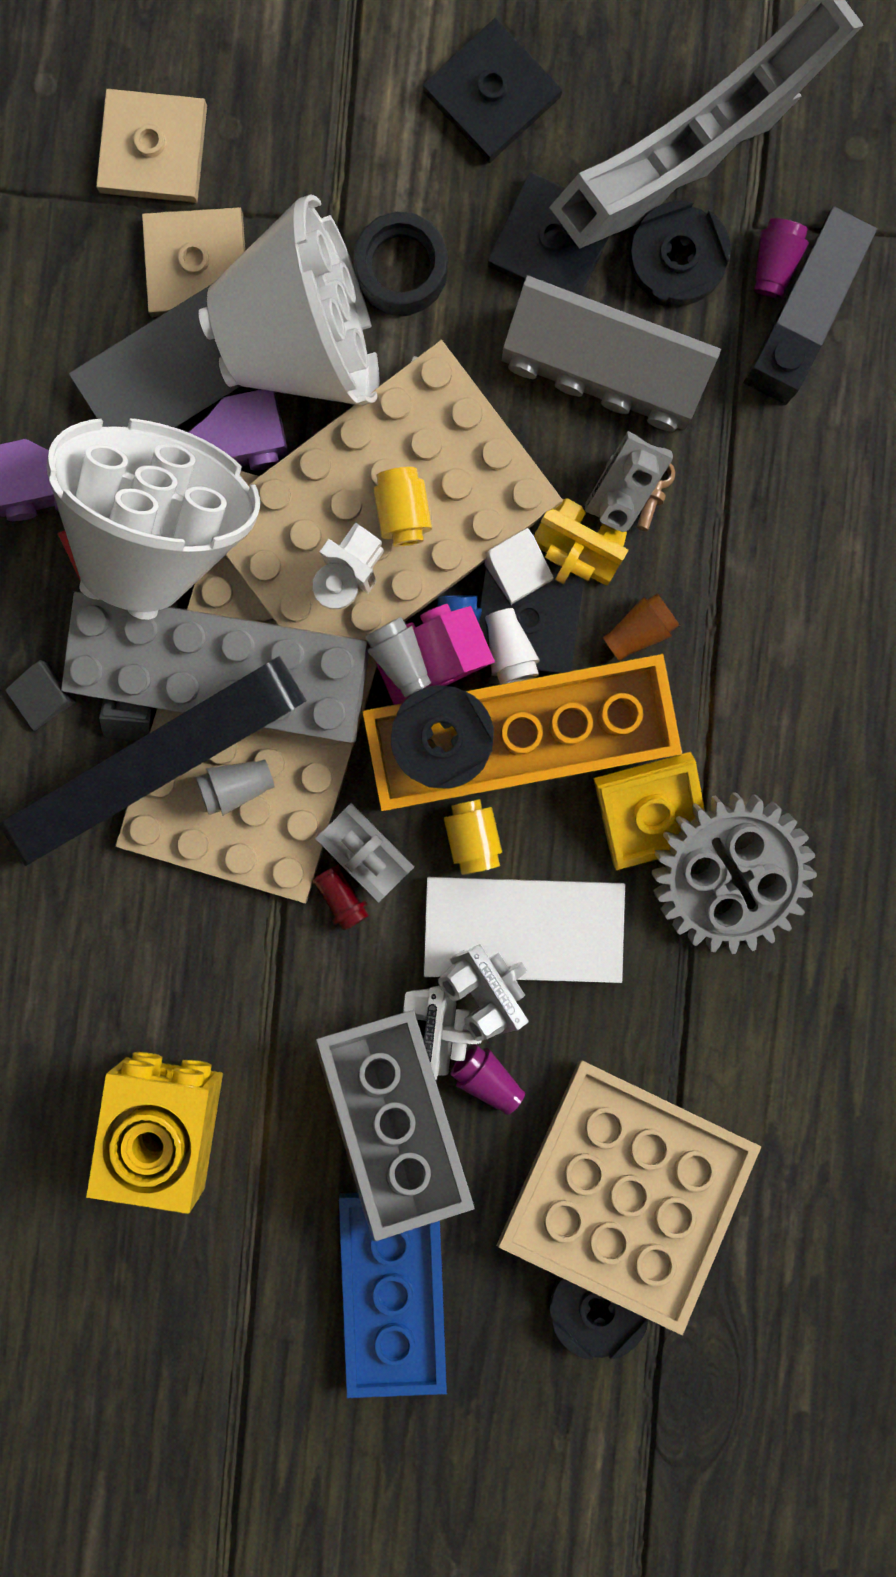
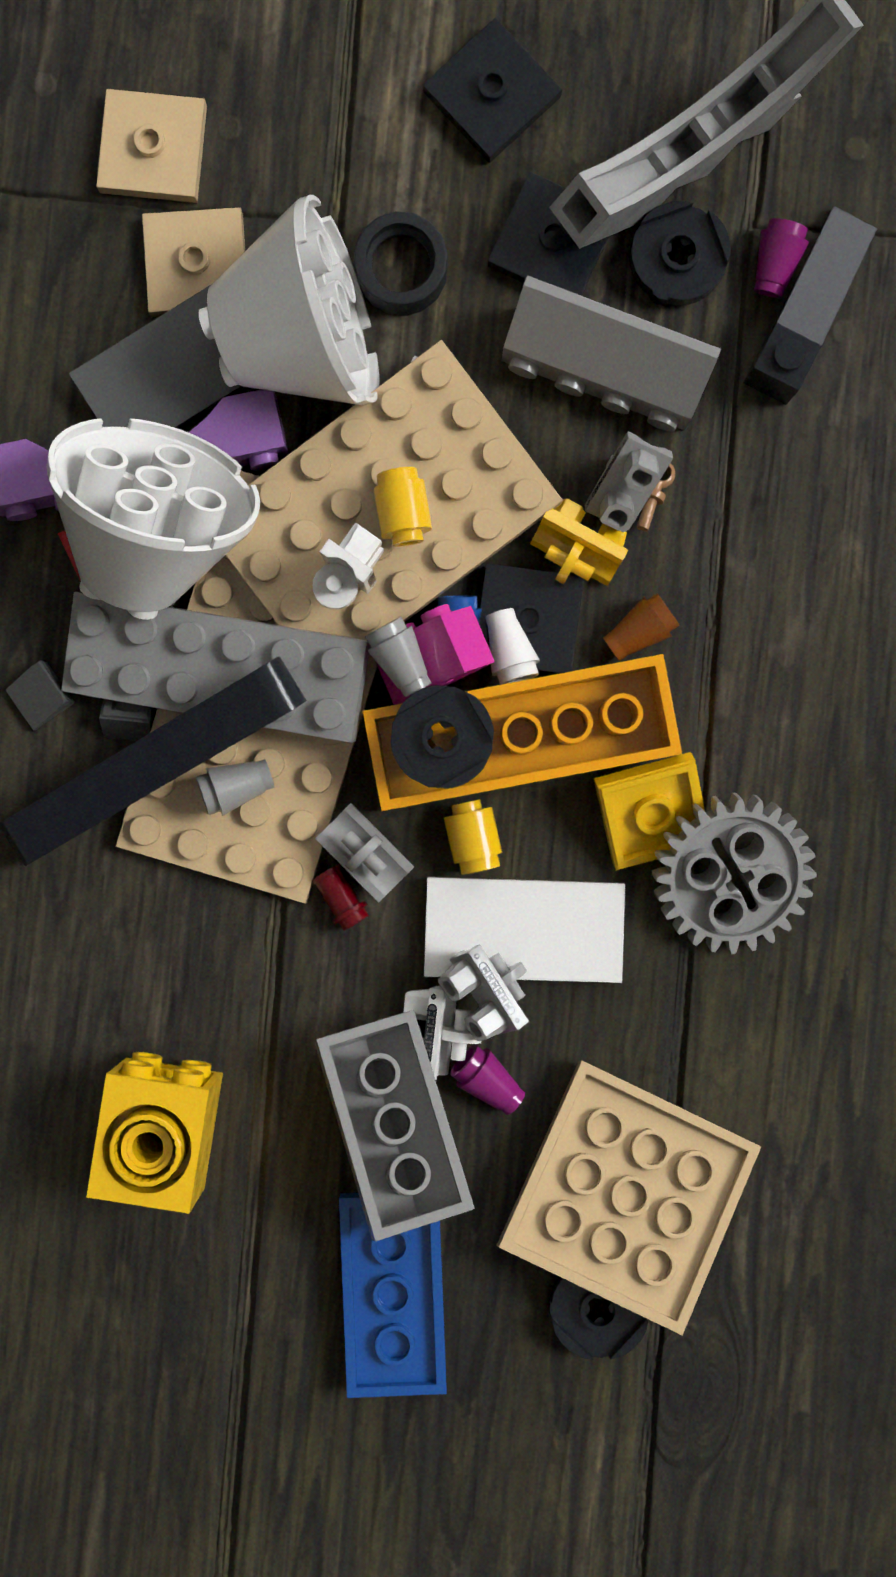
white slope [485,528,554,605] -> none

